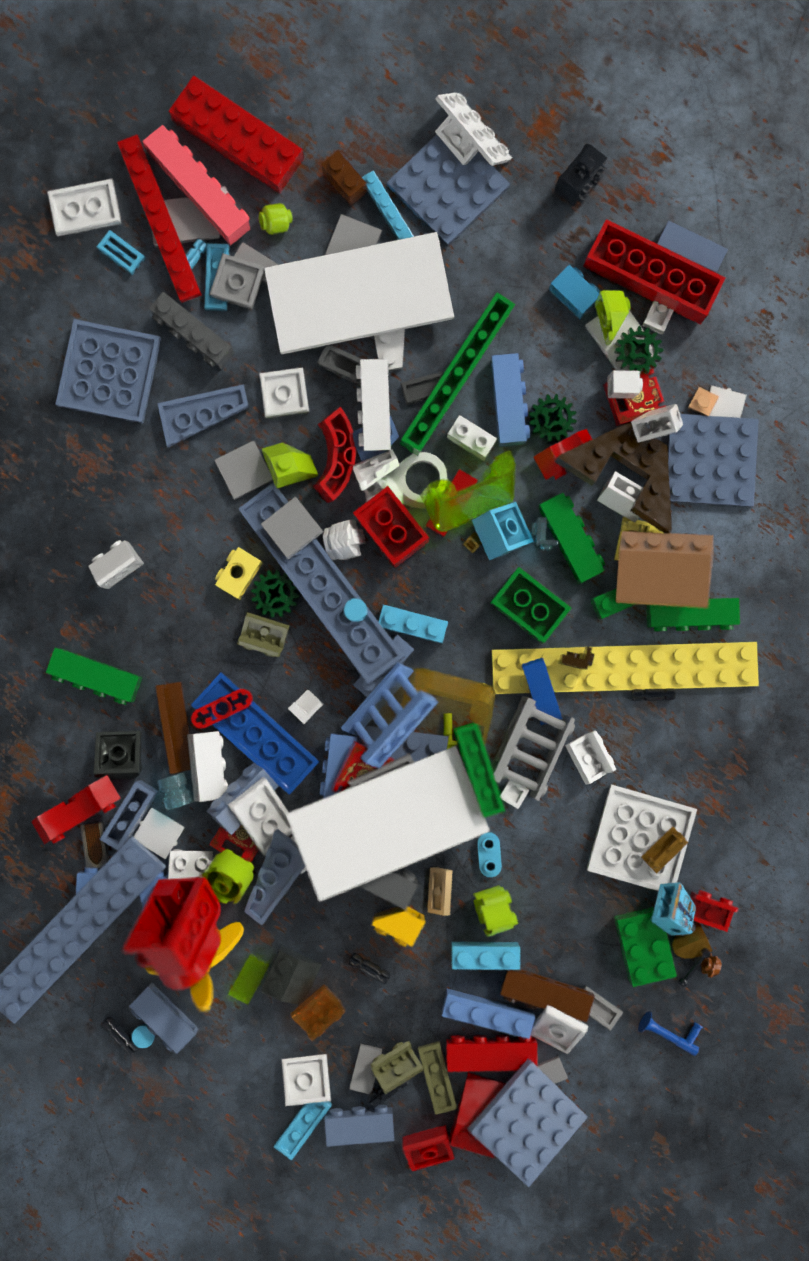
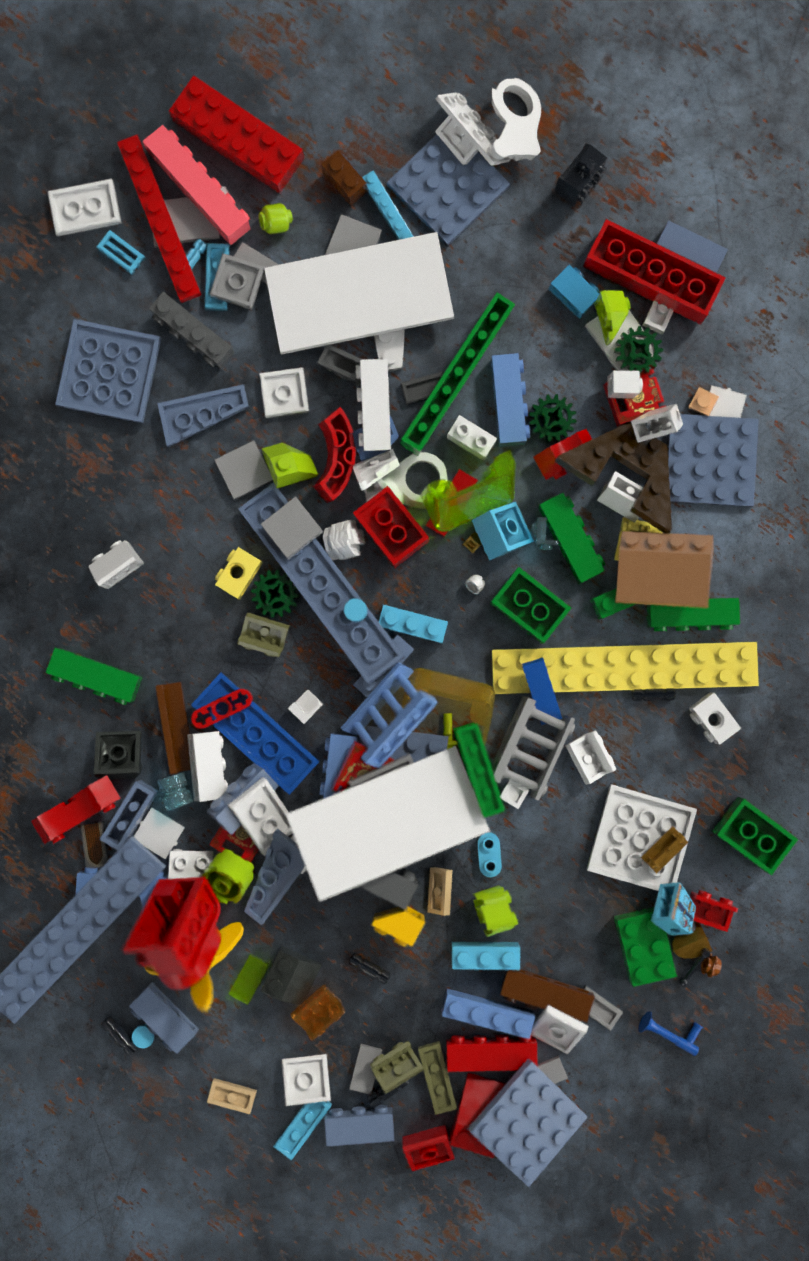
dark brown bracket [558,647,594,670] -> none
none -> tan plate [207,1078,257,1114]
none -> white hinge [465,575,485,594]
none -> white animal [491,78,541,161]
none -> white brick [689,692,741,744]
none -> green brick [712,797,798,876]

